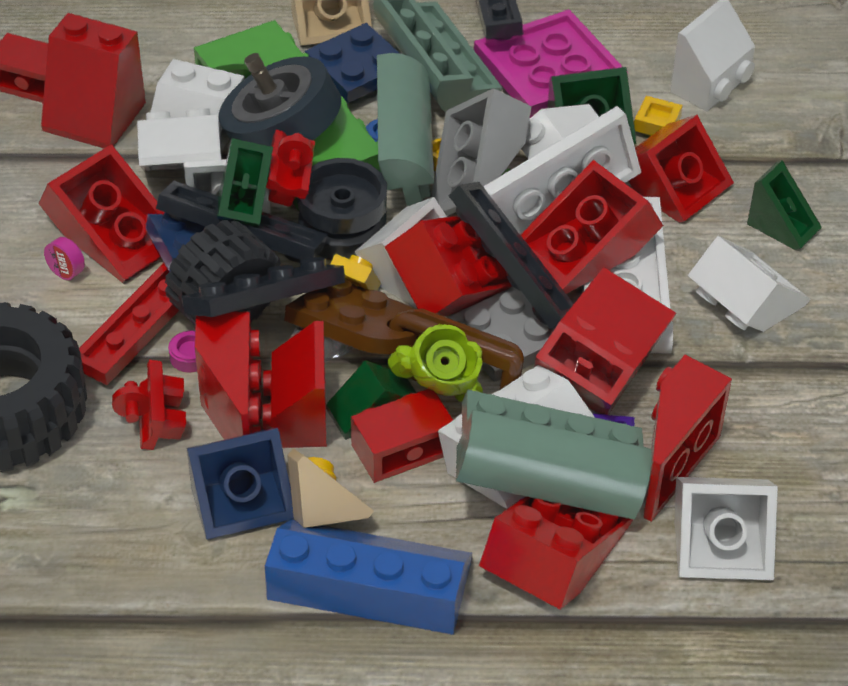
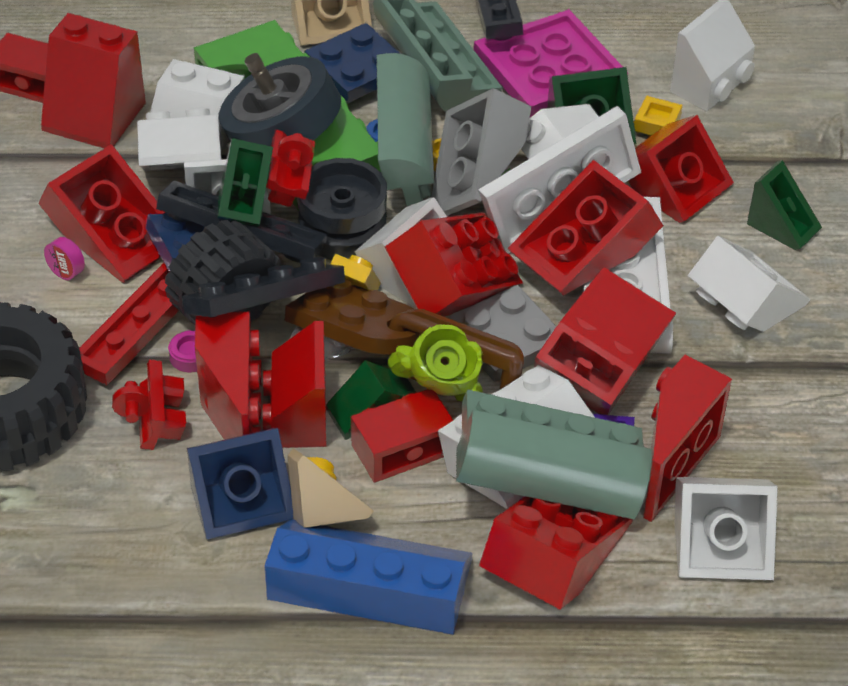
black plate [449,182,573,329] -> none

